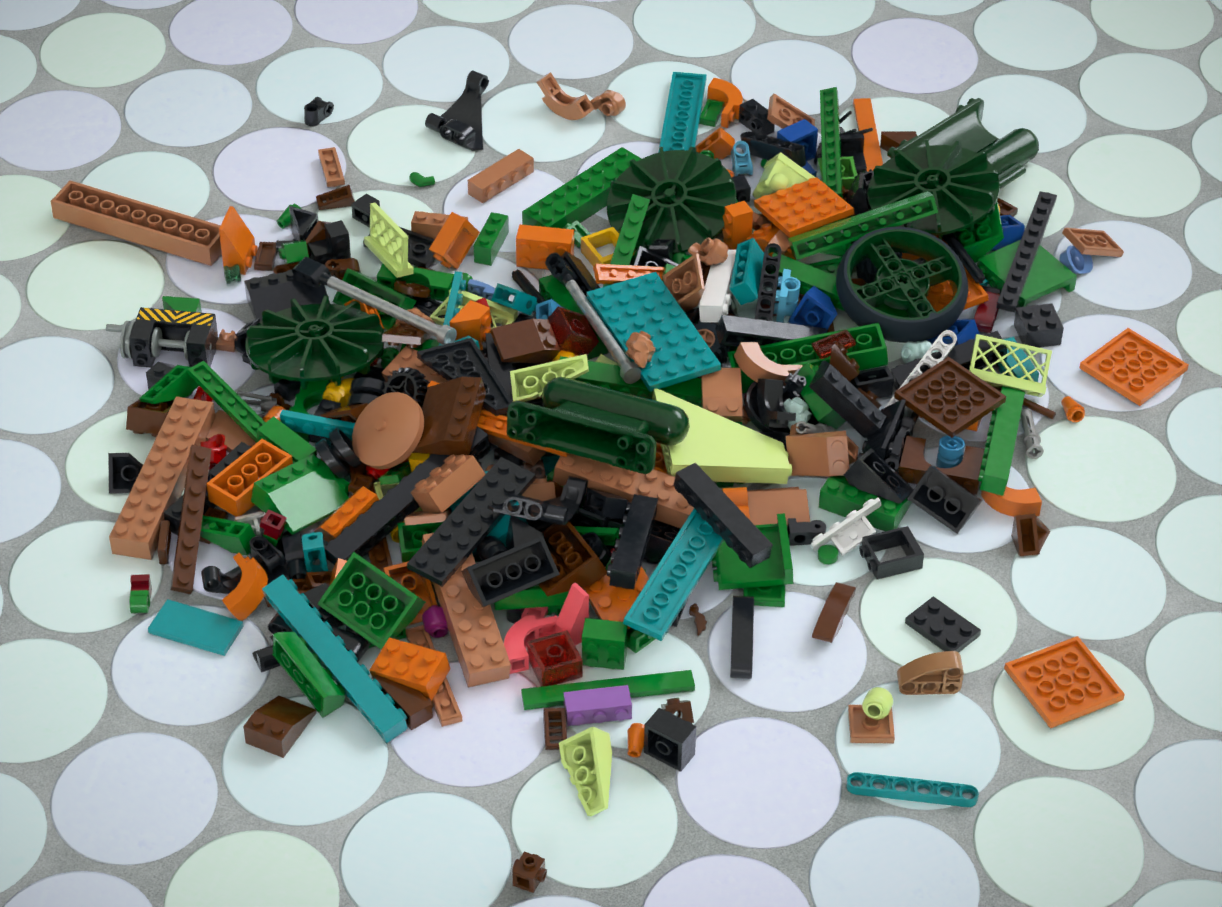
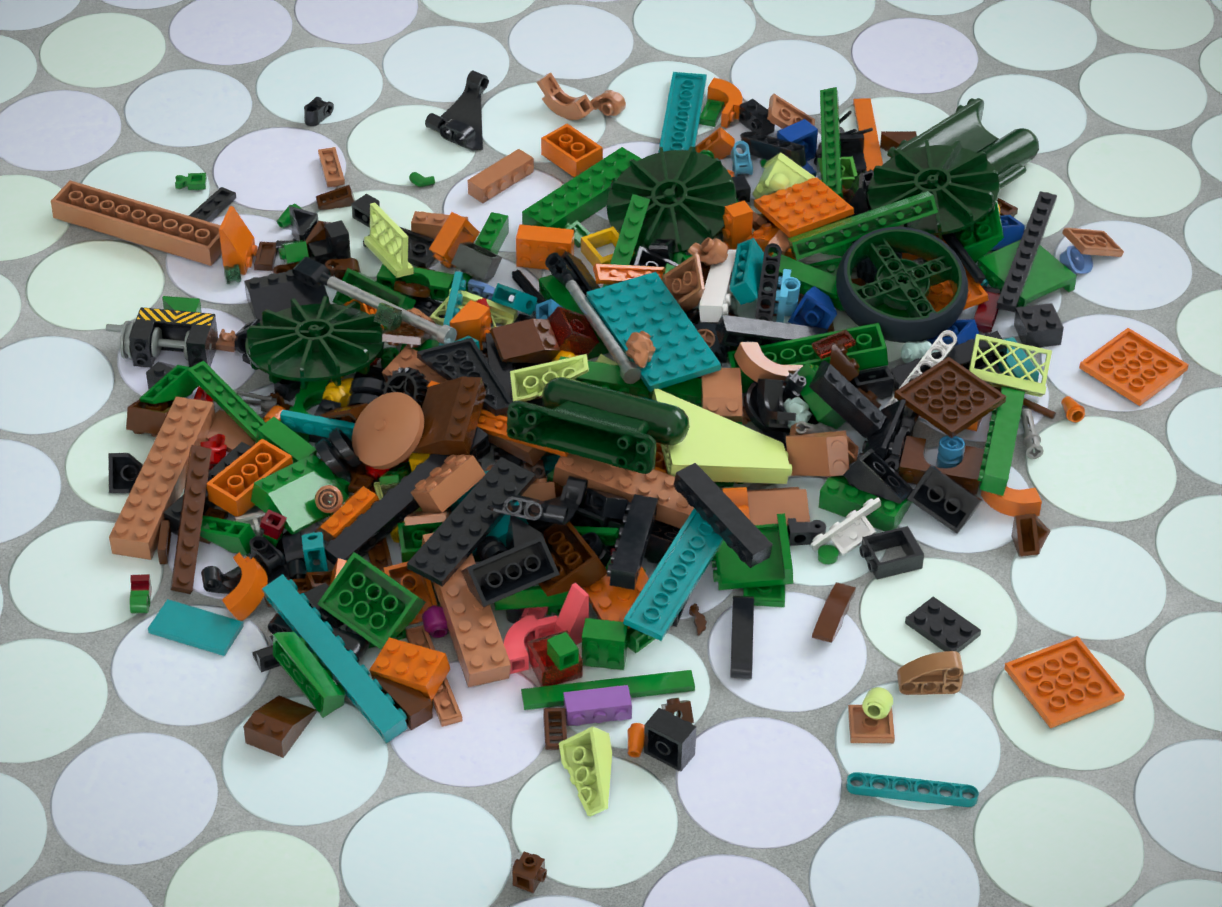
none -> green plate [175,173,207,190]
none -> black plate [189,187,236,222]
none -> nougat cone [315,485,343,513]
none -> clear green bracket [374,303,402,331]
none -> pearl dark grey brick [451,241,502,281]
none -> orange brick [541,123,603,177]
none -> green brick [547,632,579,671]

